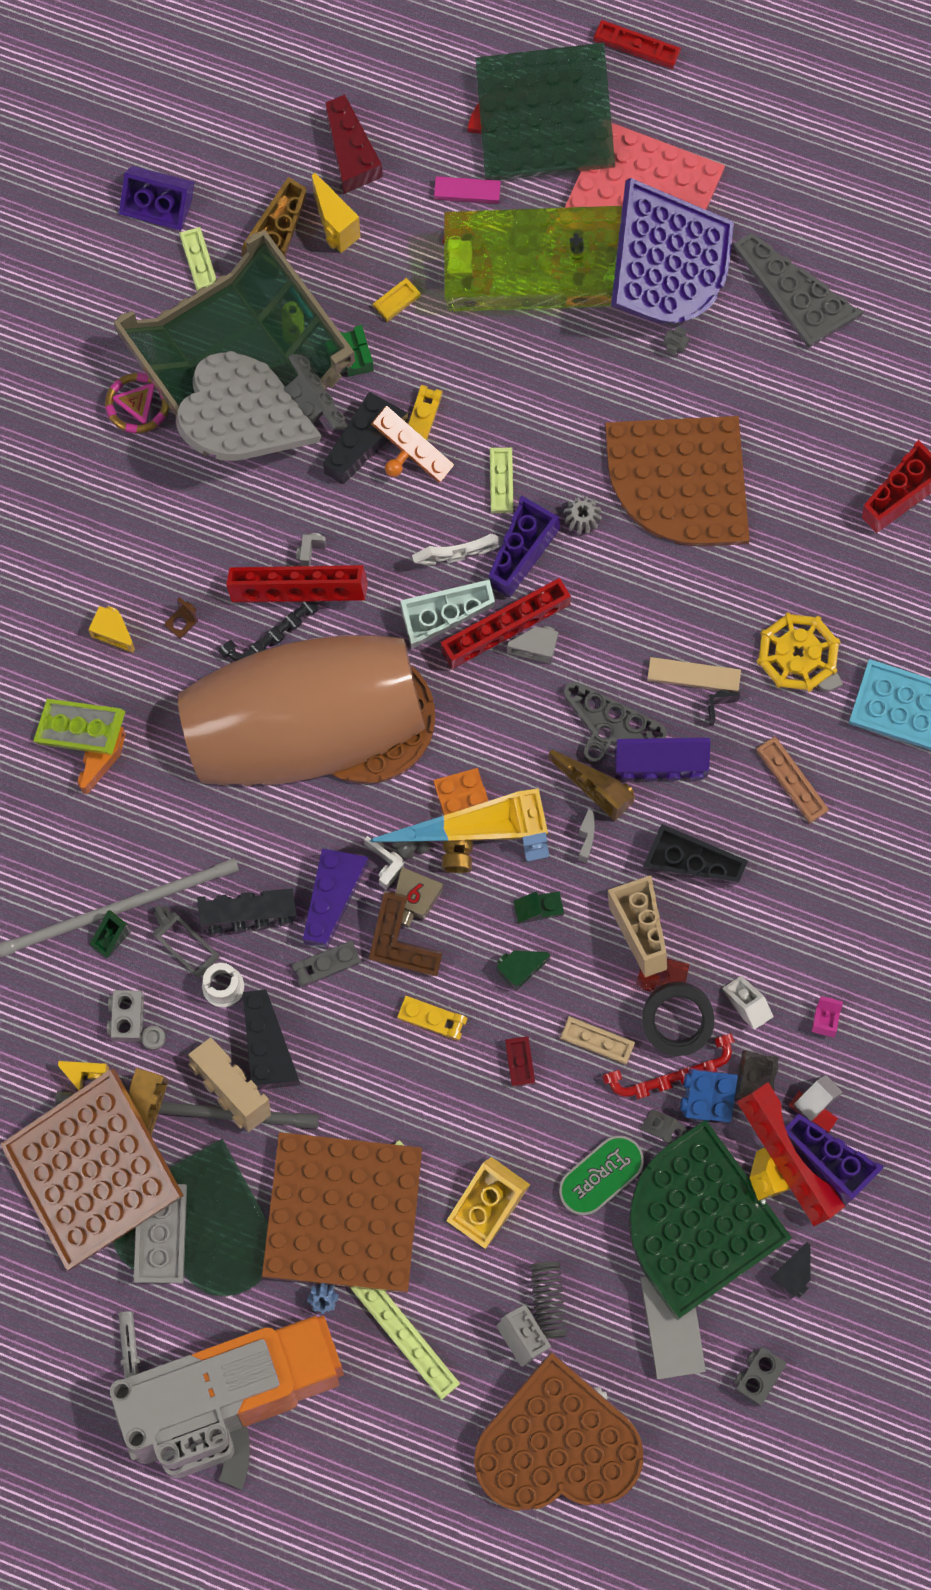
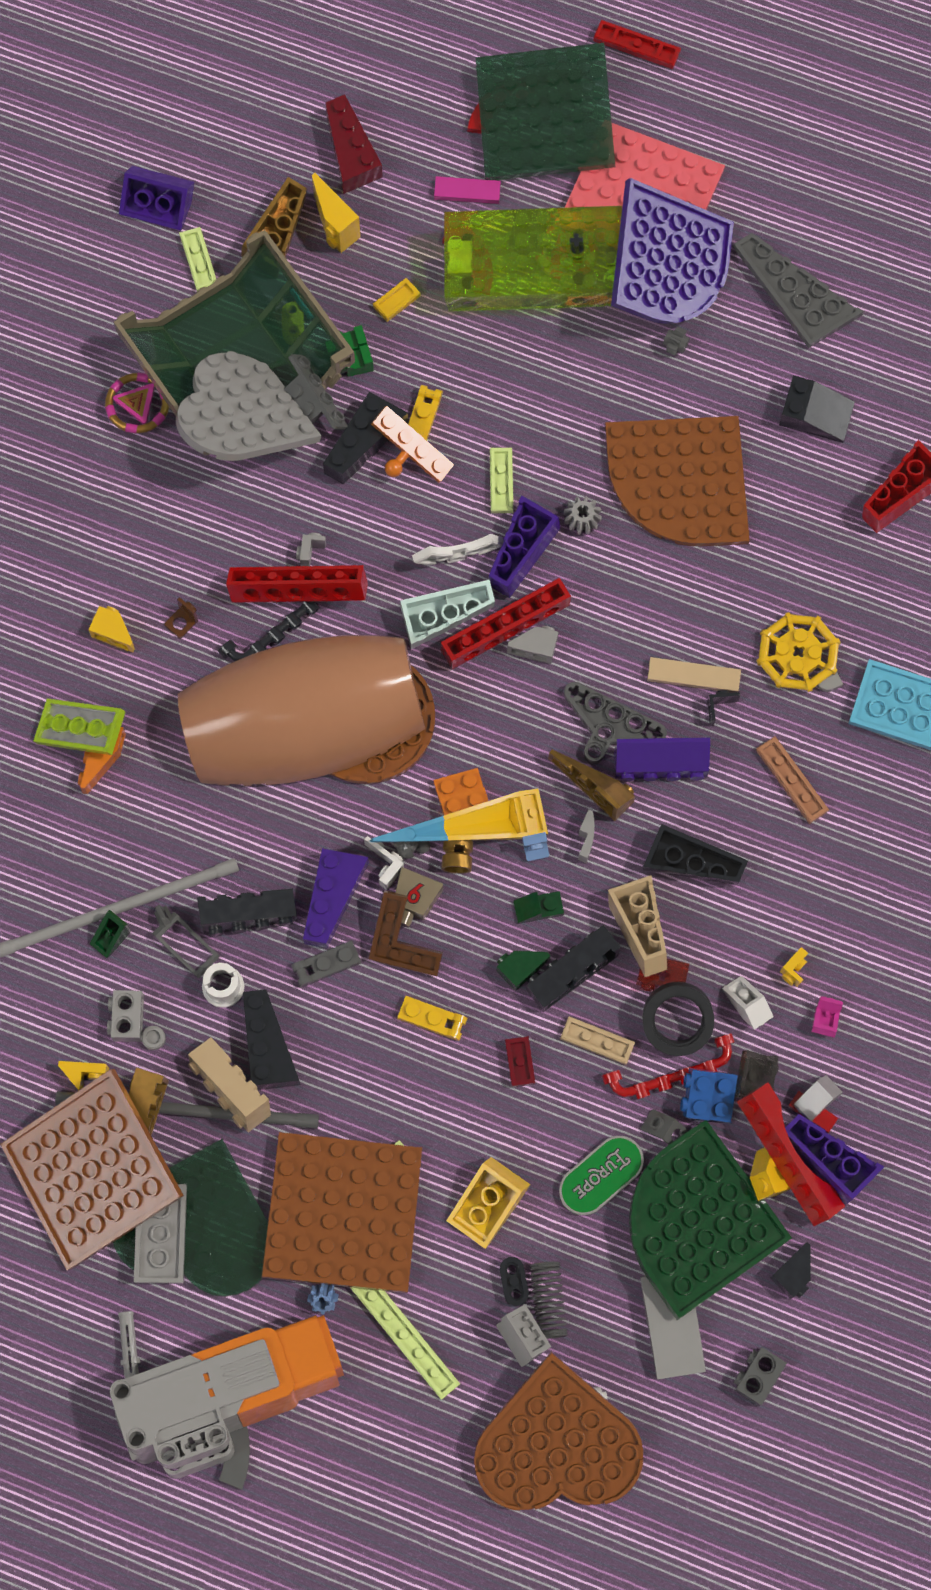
none -> black plate [500,1257,529,1307]
none -> black wedge [526,925,621,1012]
none -> slope [779,375,855,443]
none -> yellow bracket [780,947,808,987]

